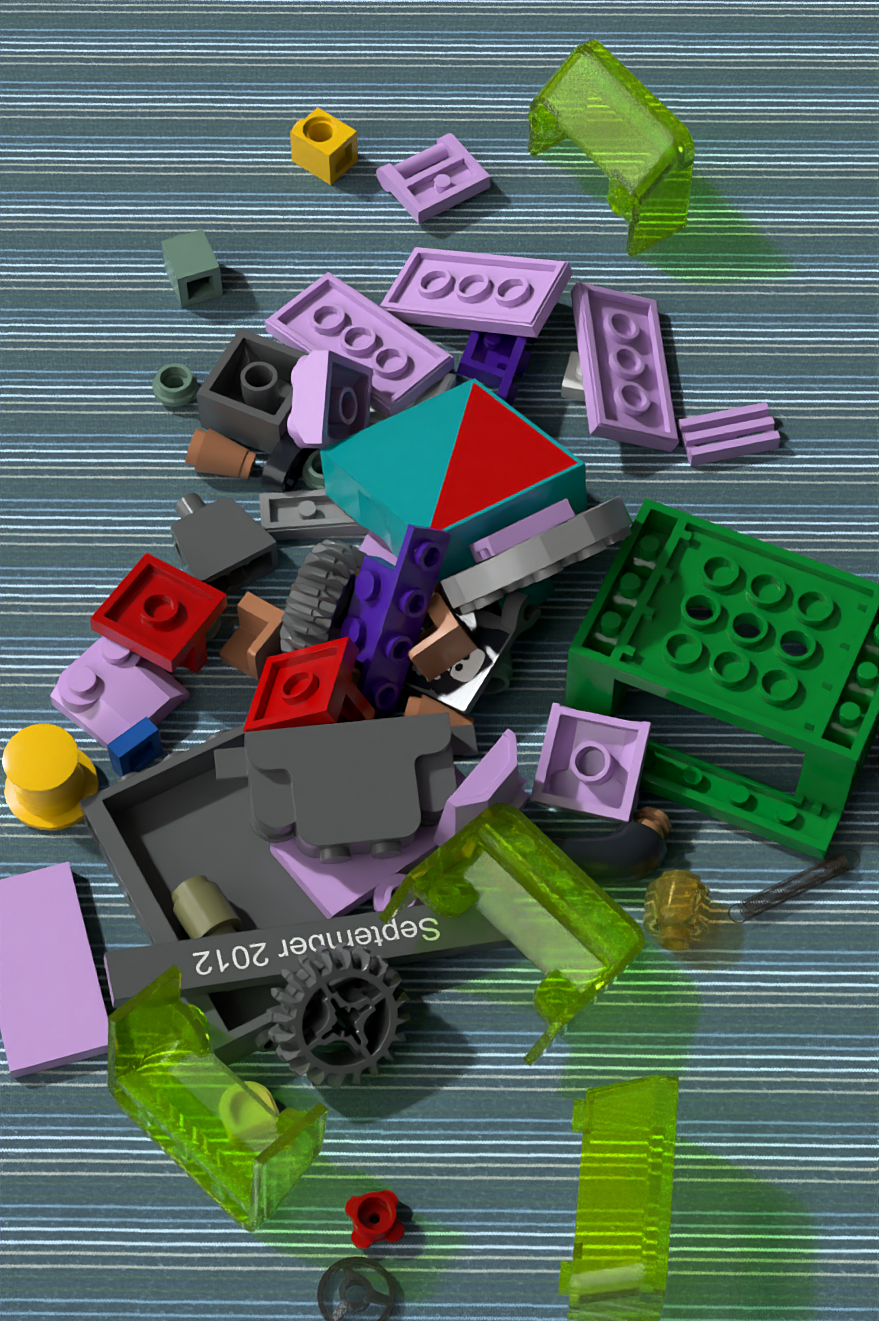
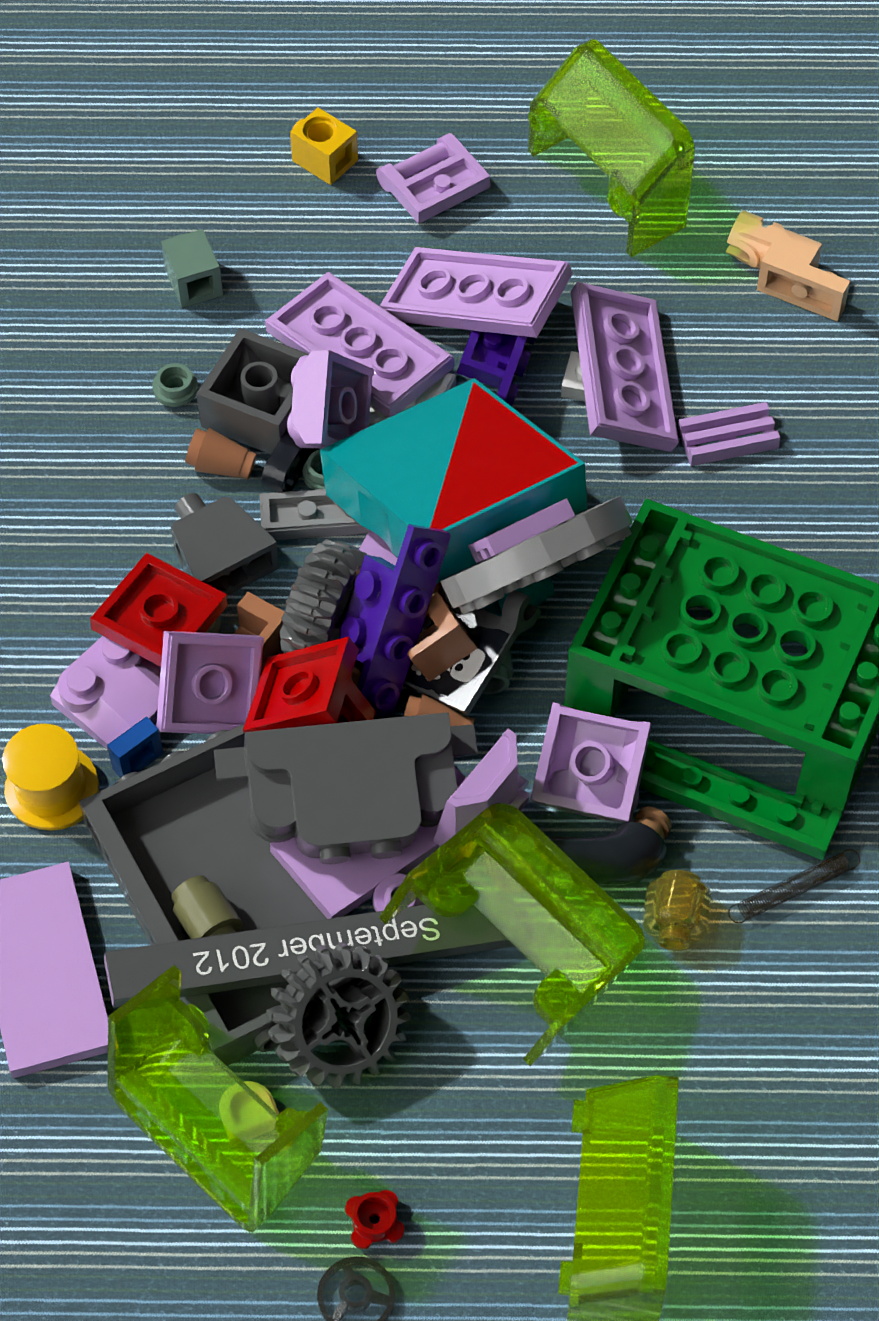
none -> lavender tile [156,631,264,734]
none -> light nougat plate [726,210,850,322]

